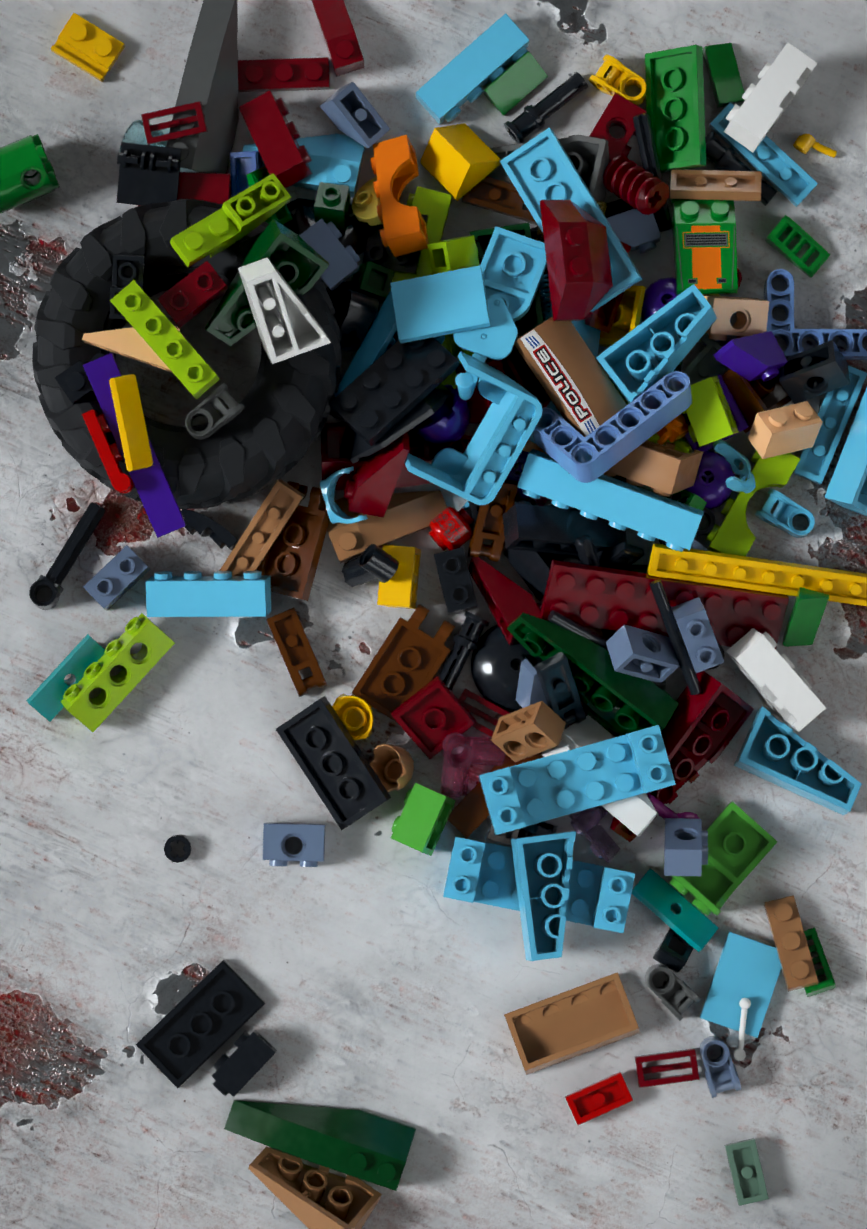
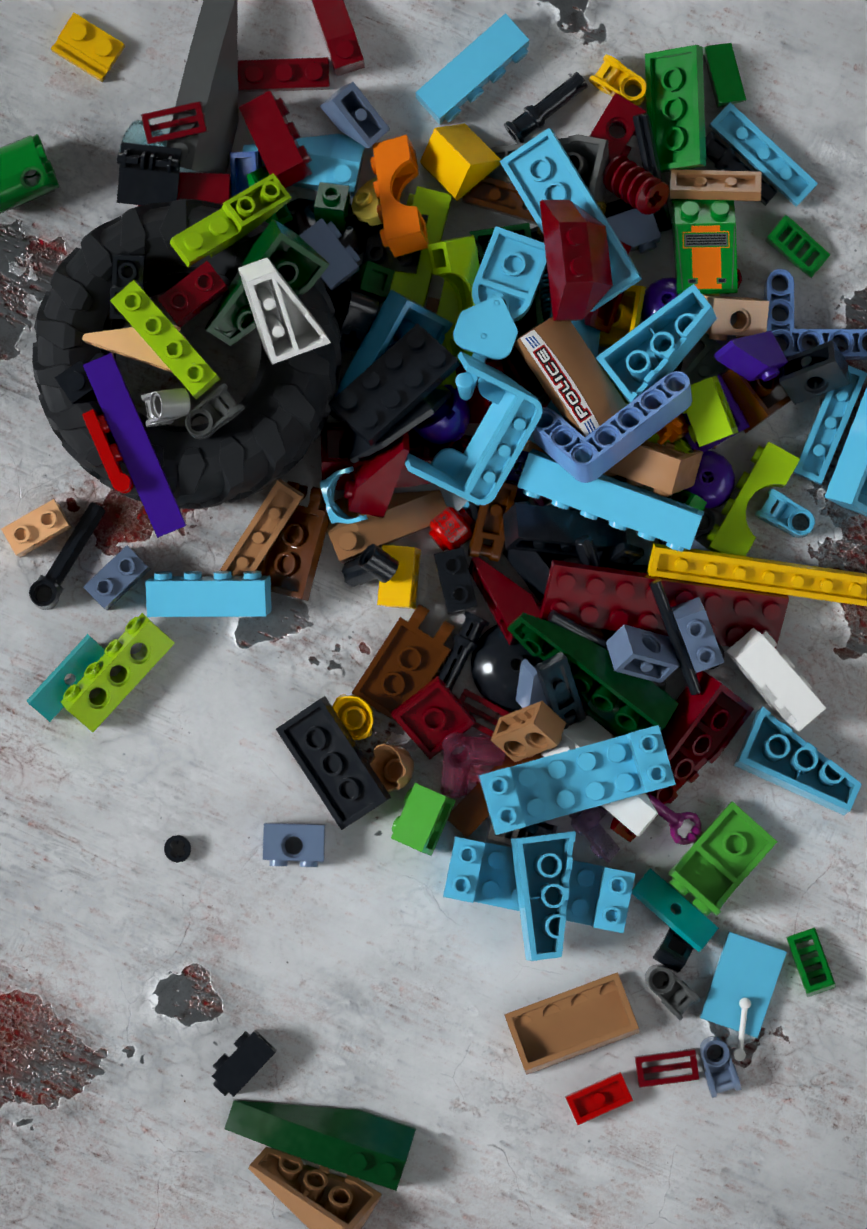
yellow slope [109,374,153,472] -> none
black tile [136,960,265,1089] -> none
black slope [181,509,238,550] -> none
reddish brown plate [266,607,327,697] -> none
medium azure tile [390,265,491,343] -> none
green slope [484,51,548,116] -> none
sand blue brick [664,818,708,876] -> none
medium azure cap [713,440,756,493] -> none
white wedge [724,42,817,153] -> none
sand green plate [724,1138,769,1206] -> none
light nougat brick [748,401,823,459] -> none
medium nougat plate [764,895,818,992] -> none
green slope [782,587,829,647] -> none
yellow hand [793,134,837,158] -> none
none -> light nougat brick [1,499,72,557]
none -> light grey piece [141,388,191,427]

